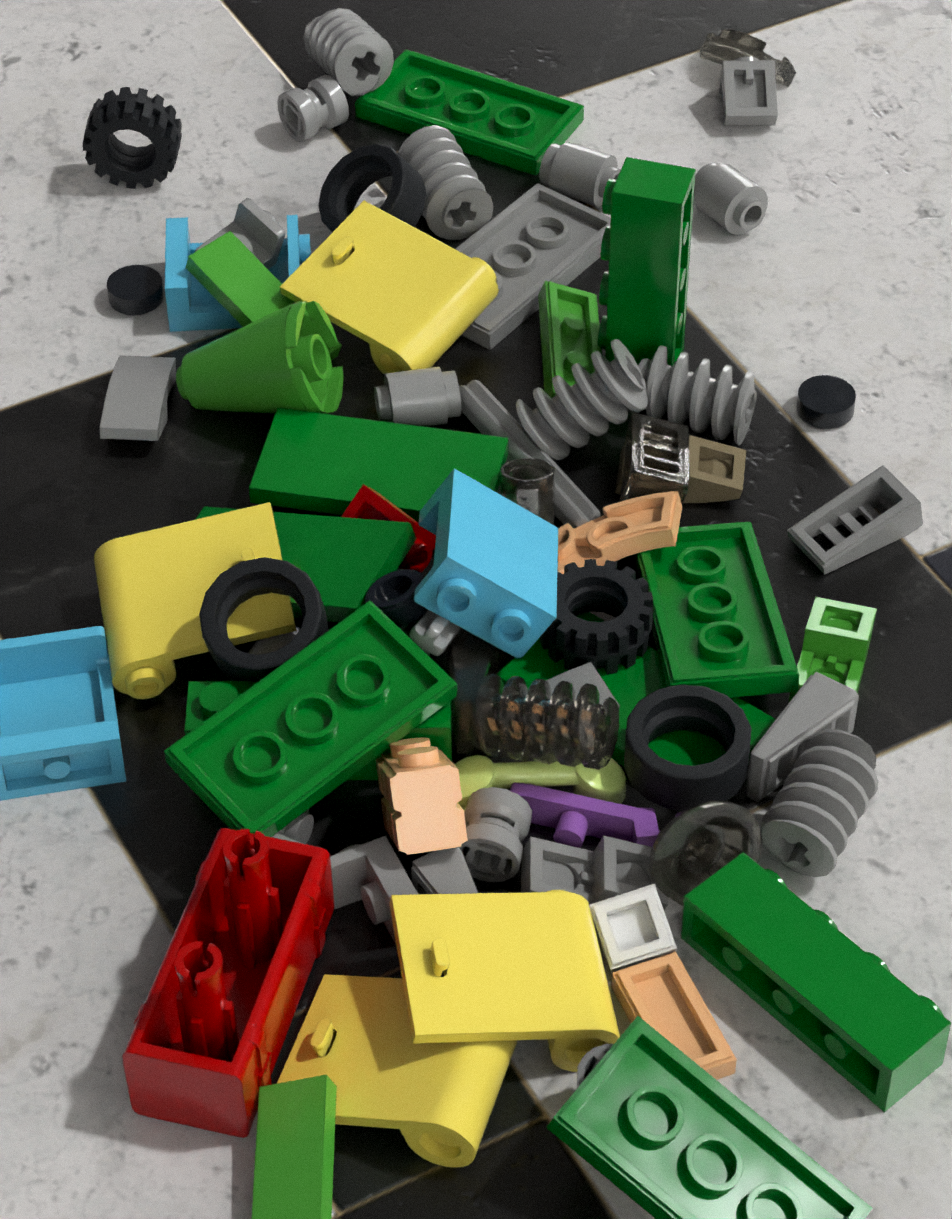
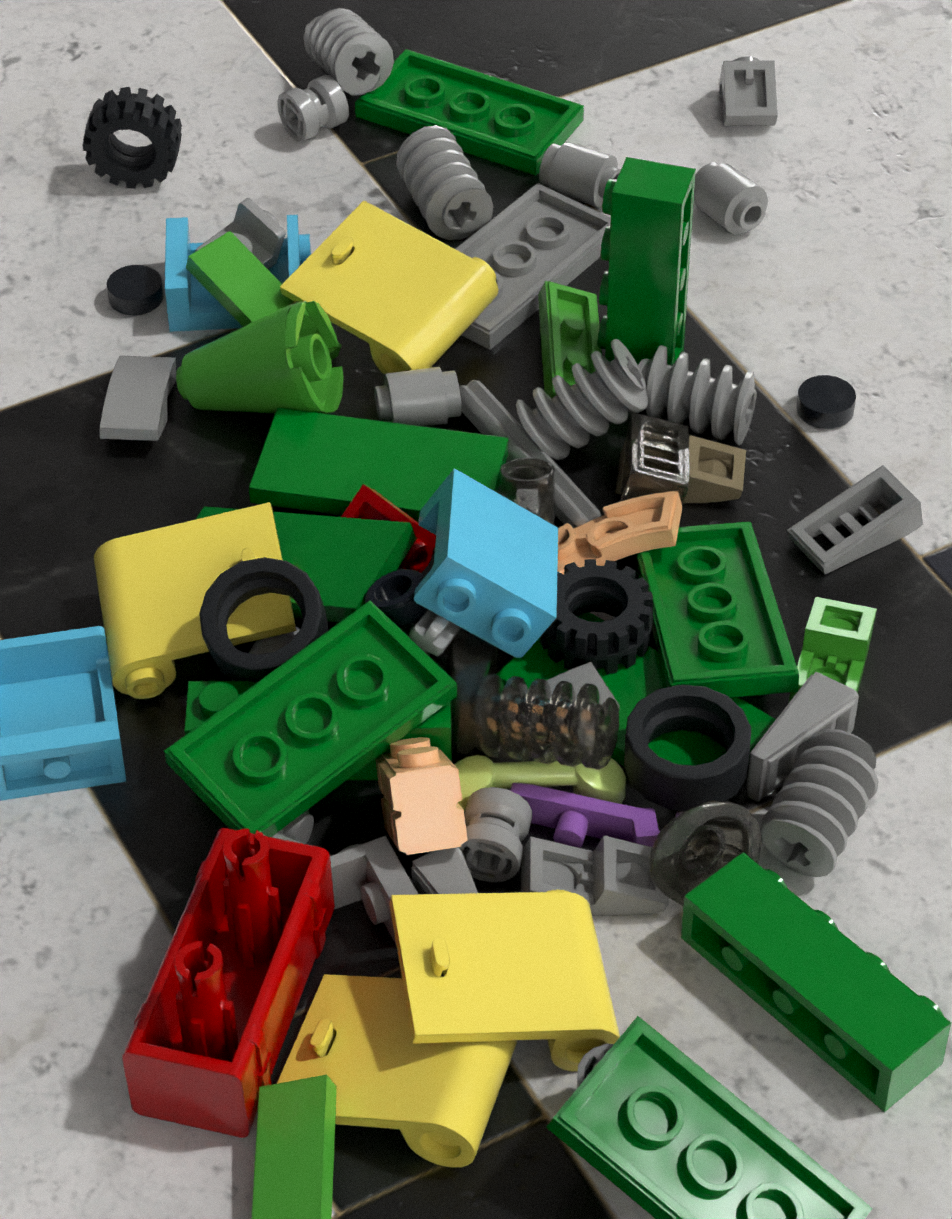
black tyre [318,144,426,232] -> none
white tile [589,884,677,975] -> none
light nougat tile [611,951,737,1080] -> none
clear smoke tile [699,29,796,87] -> none

